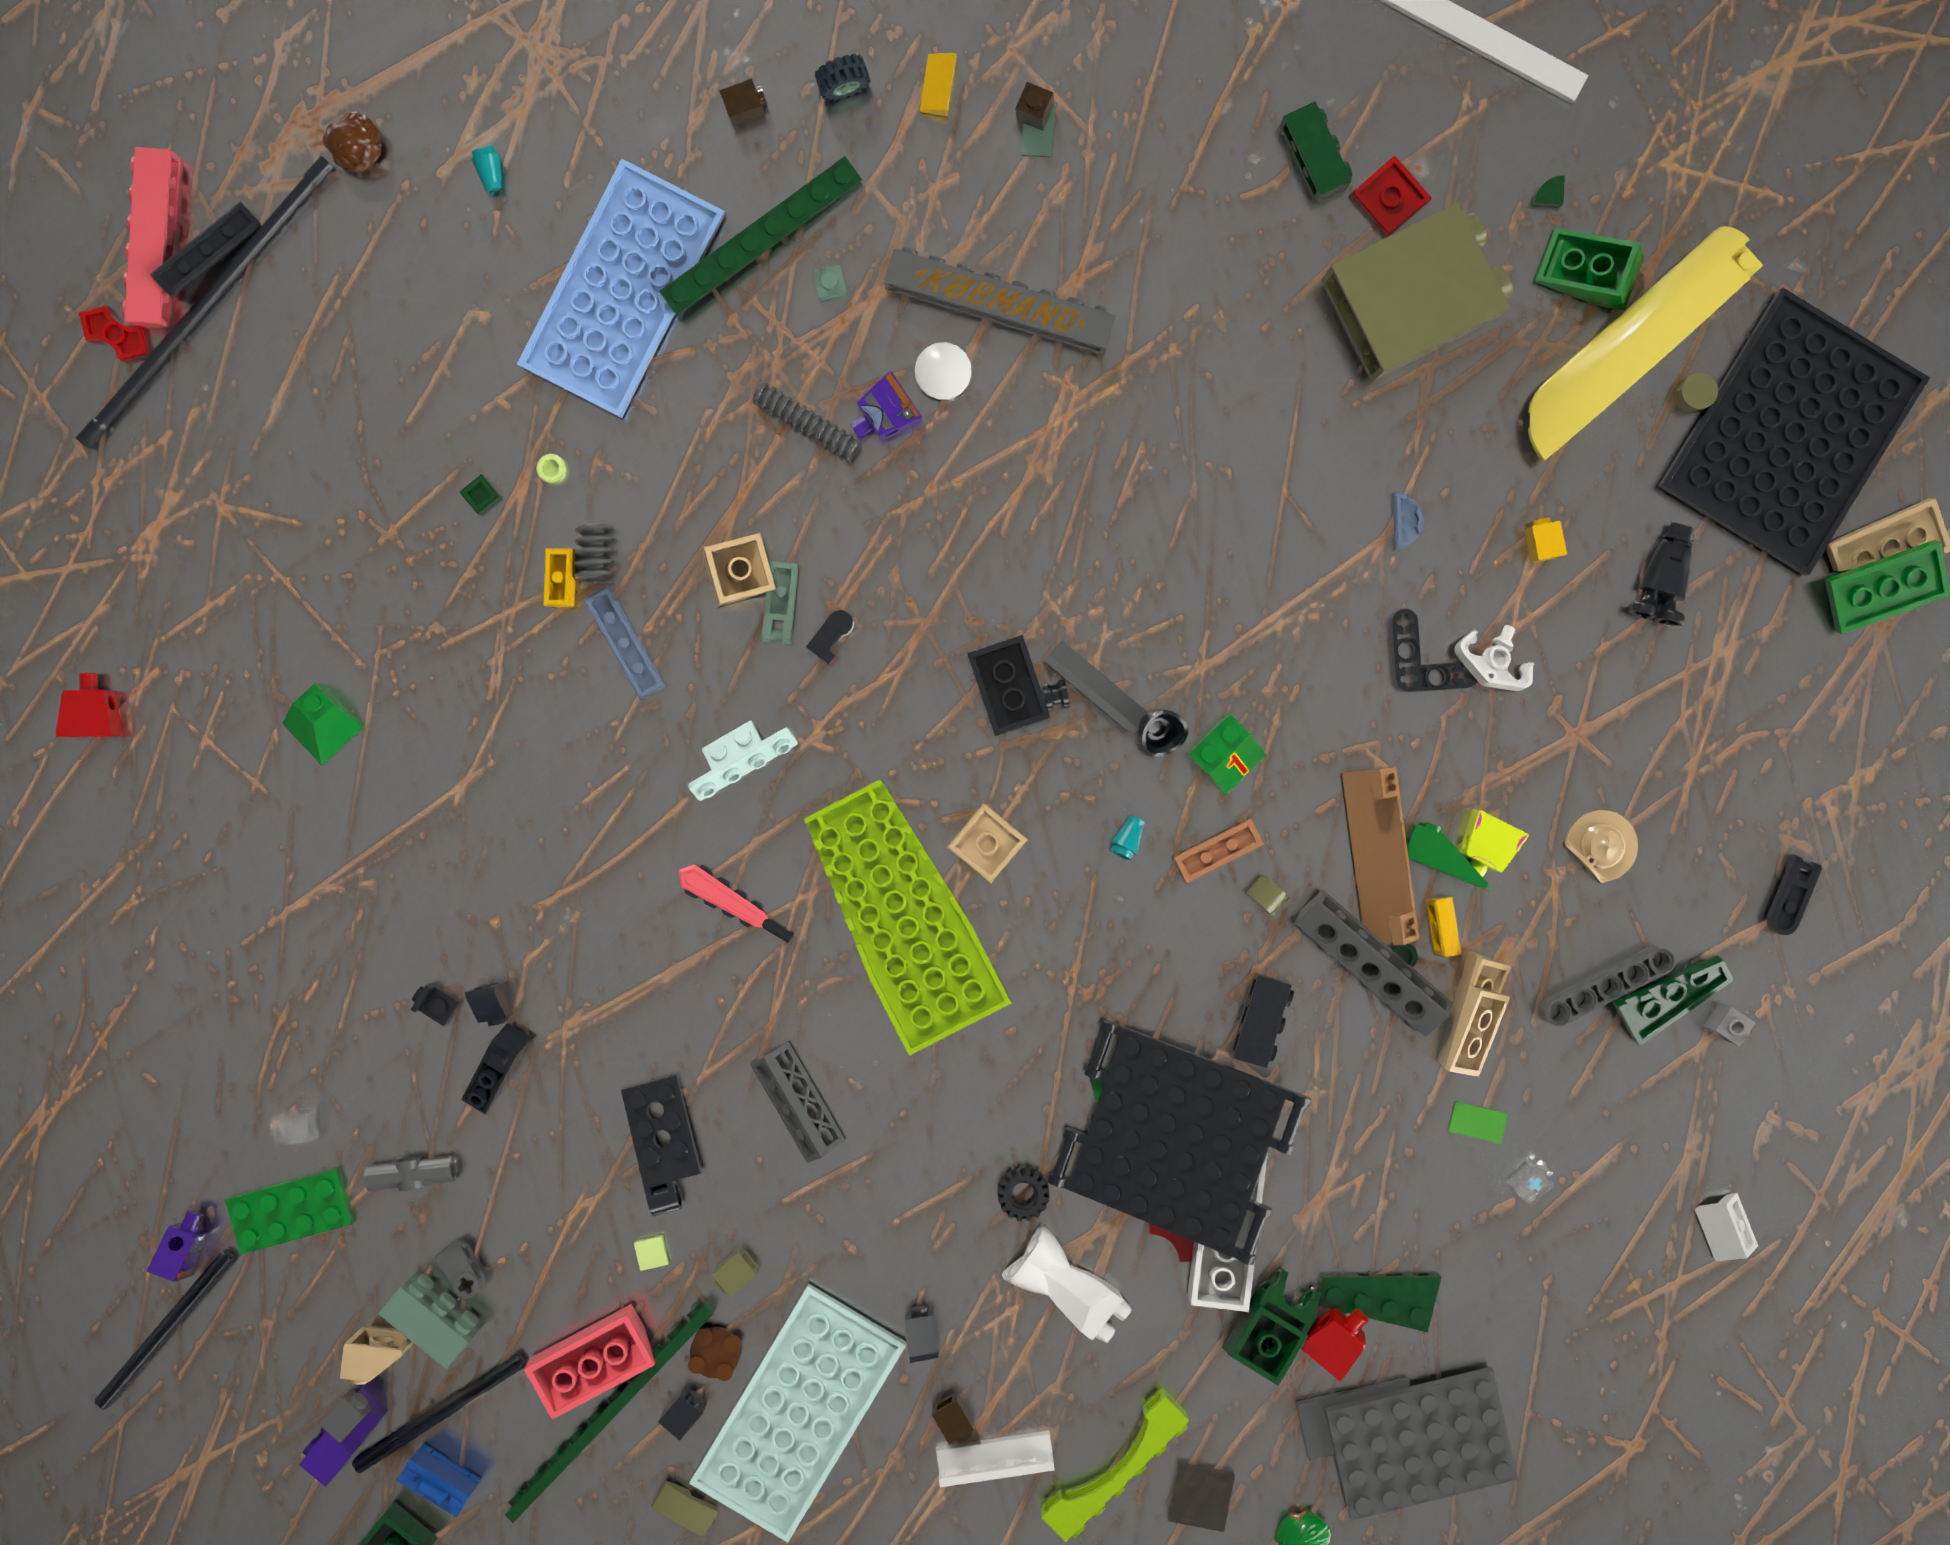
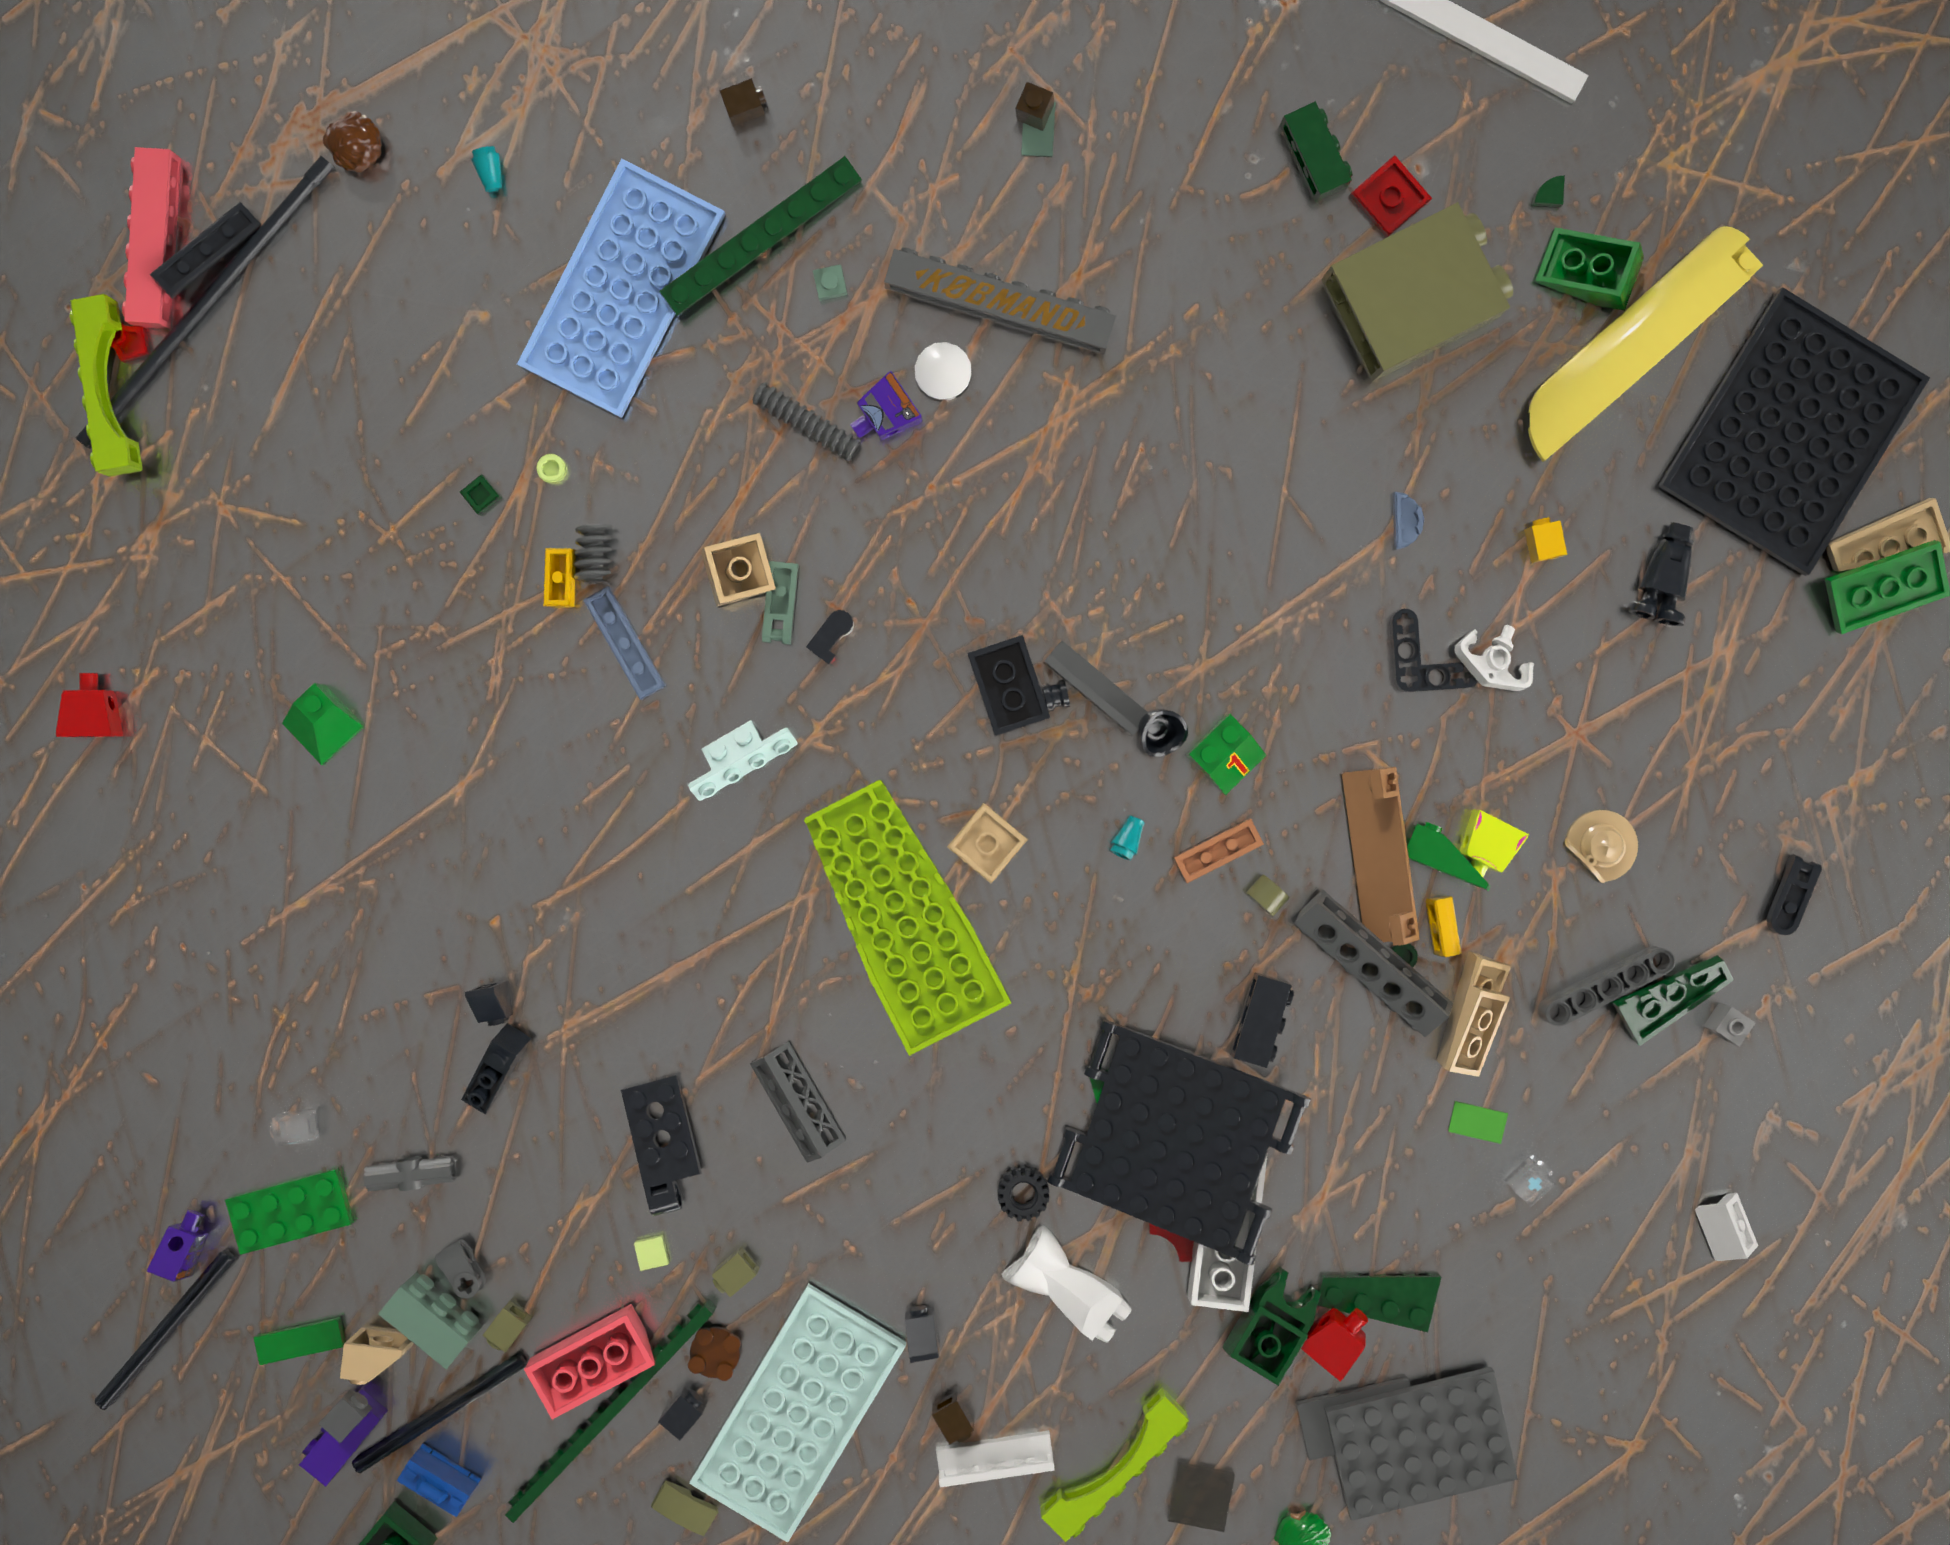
black bracket [410,983,462,1027] -> none
coral sword [679,864,794,943] -> none
black wheel [814,54,871,101] -> none
yellow slope [920,53,957,117] -> none
olive piece [1673,373,1718,413] -> none
none -> lime arch [70,294,143,477]
none -> green tile [253,1317,346,1365]
none -> olive brick [482,1300,533,1353]

